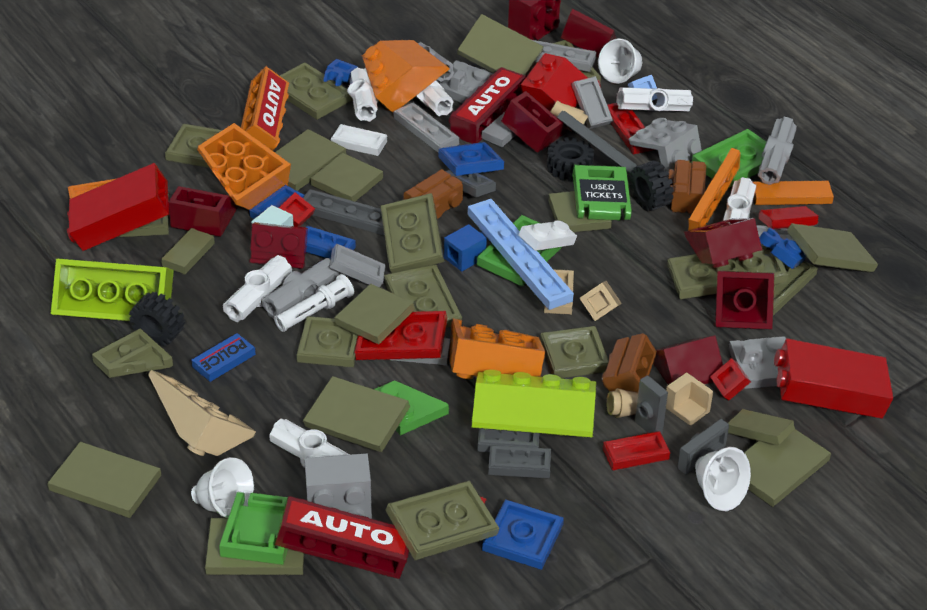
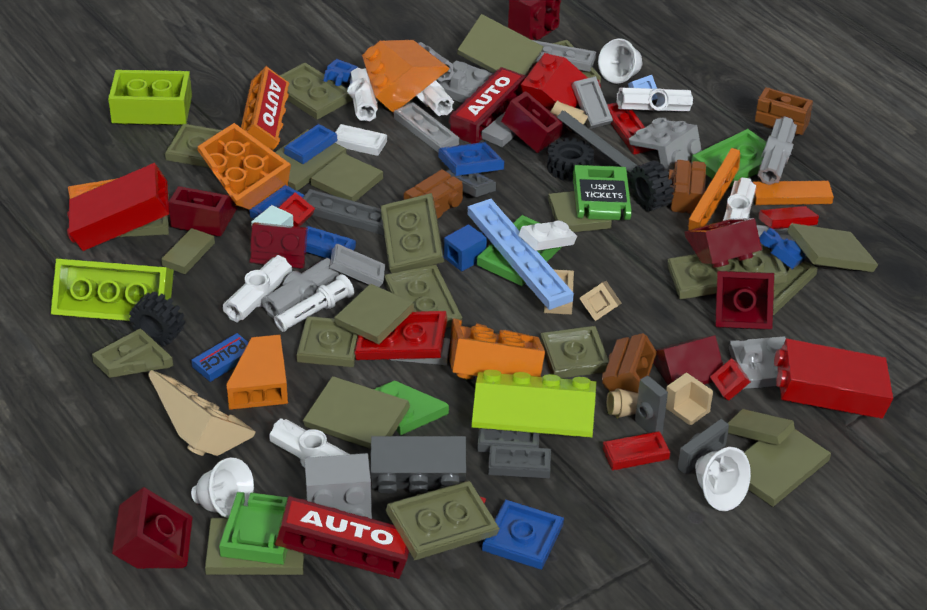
olive tile [48,442,161,518] -> none
dark red slope [561,9,616,58] -> none
none -> lime brick [108,70,192,125]
none -> dark red slope [112,487,193,569]
none -> orange slope [227,335,288,410]
none -> blue tile [284,124,338,164]
none -> dark grey brick [371,436,466,494]
none -> dark orange brick [755,87,813,135]

